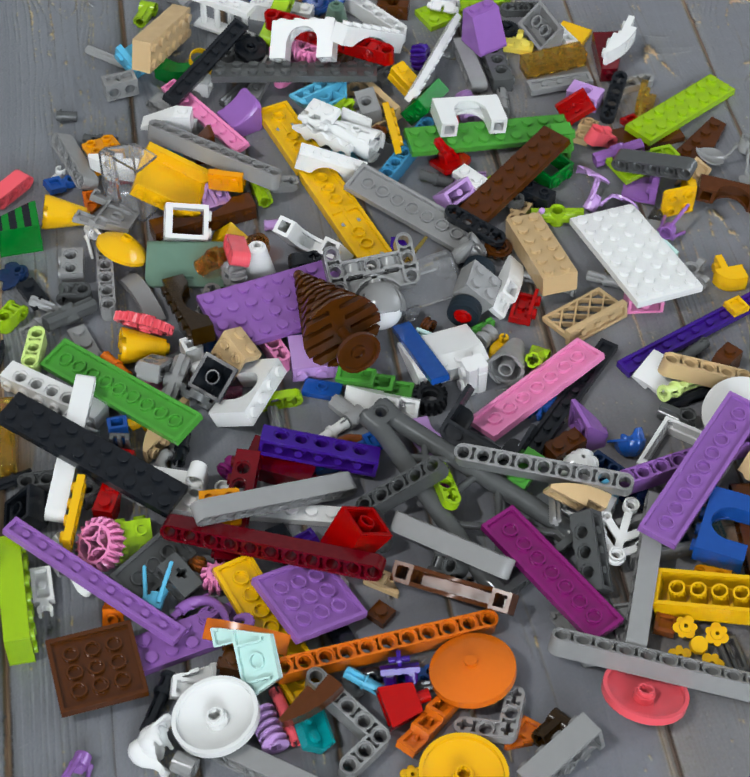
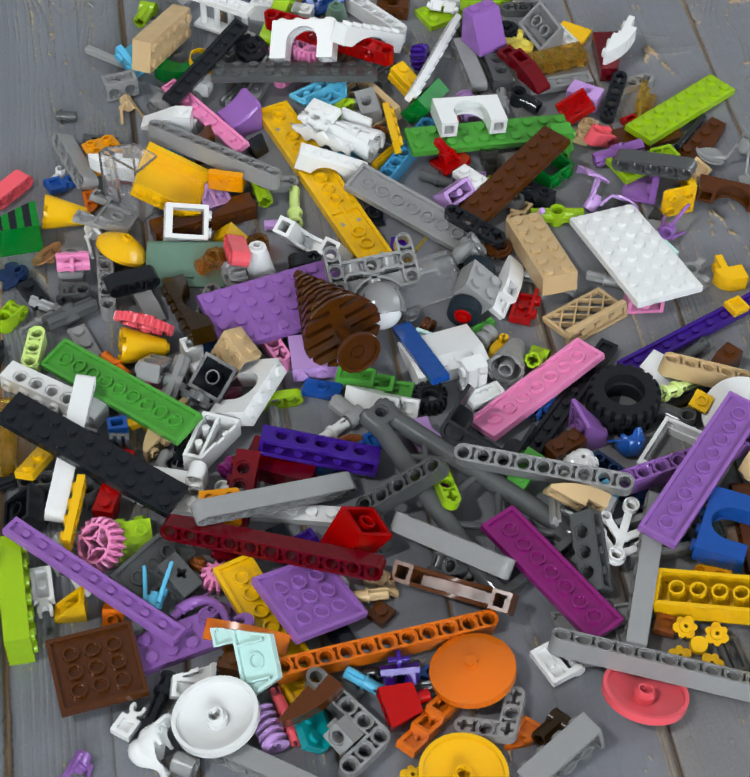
none -> yellow plate [14,446,56,481]
none -> medium nougat dish [31,241,63,266]
none -> yellow slope [54,586,88,624]
none -> bright pink hips [55,250,91,273]
none -> black beam [104,265,161,298]
none -> white plate [110,702,147,743]
none -> tan plant [118,94,145,125]
none -> white wedge [182,411,241,470]
none -> black slope [248,133,268,159]
none -> yellowish green pin [287,186,303,227]
none -> light grey brick [323,714,363,756]
none -> tan axle [352,587,389,604]
none -> black animal [364,205,385,226]
none -> yellow axle [371,137,405,170]
none -> white plate [467,380,505,411]
none -> clear smoke piece [479,148,500,177]
none -> dark red slope [497,45,551,95]
none -> black piece [510,86,543,114]
none -> white plate [529,641,586,688]
none -> black tyre [585,364,661,437]
none -> black bar [674,114,707,150]
none -> yellow bracket [687,388,714,414]

